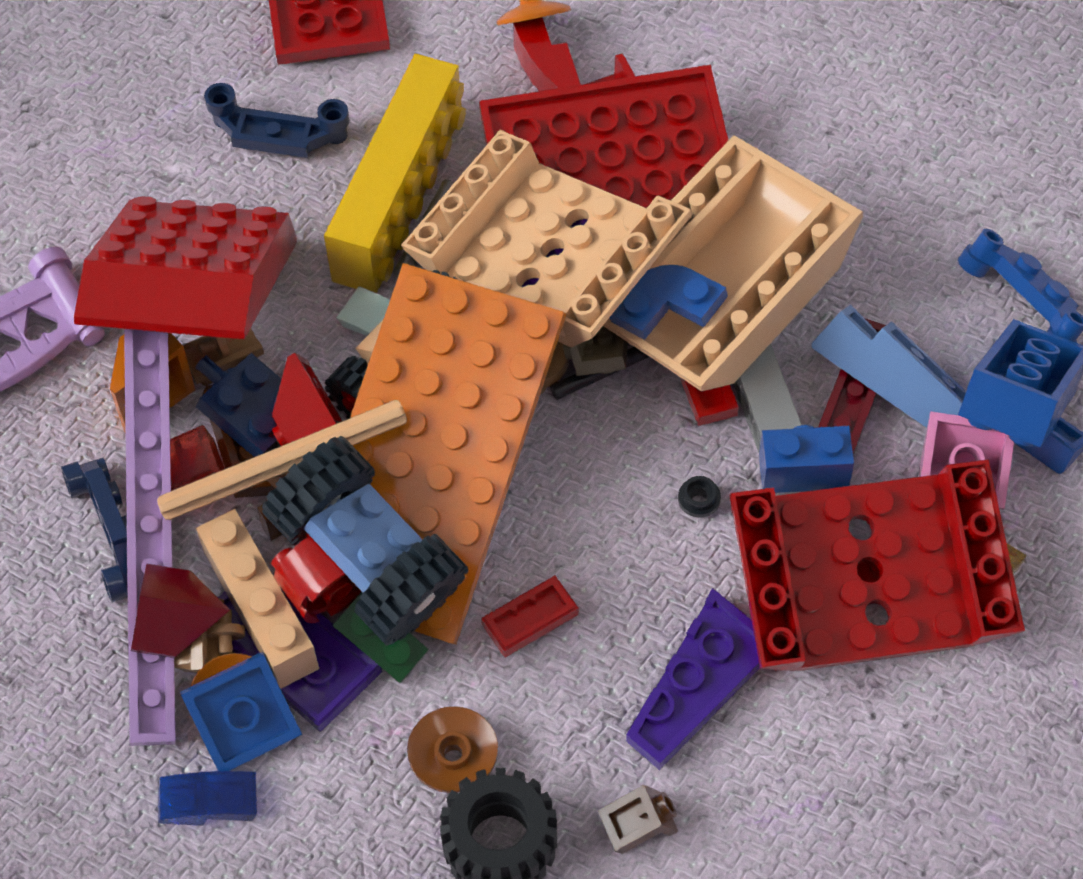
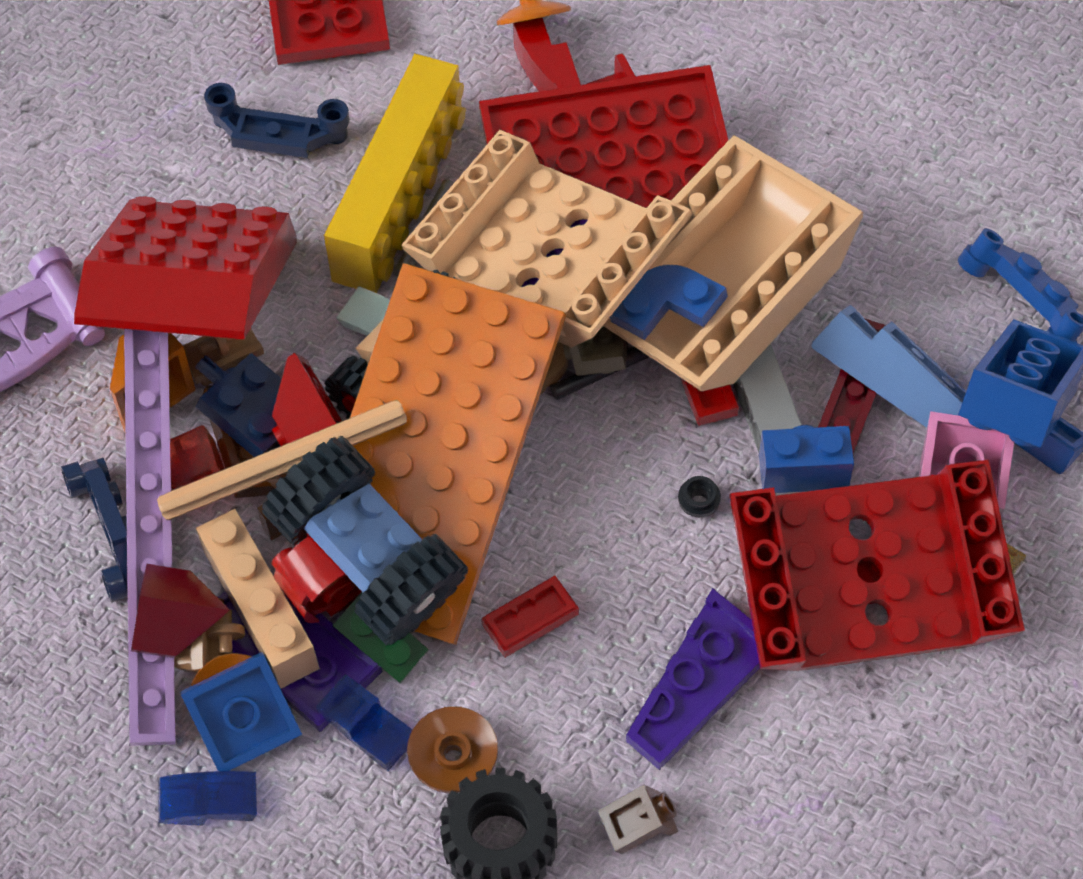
none -> clear blue slope [316,674,413,771]

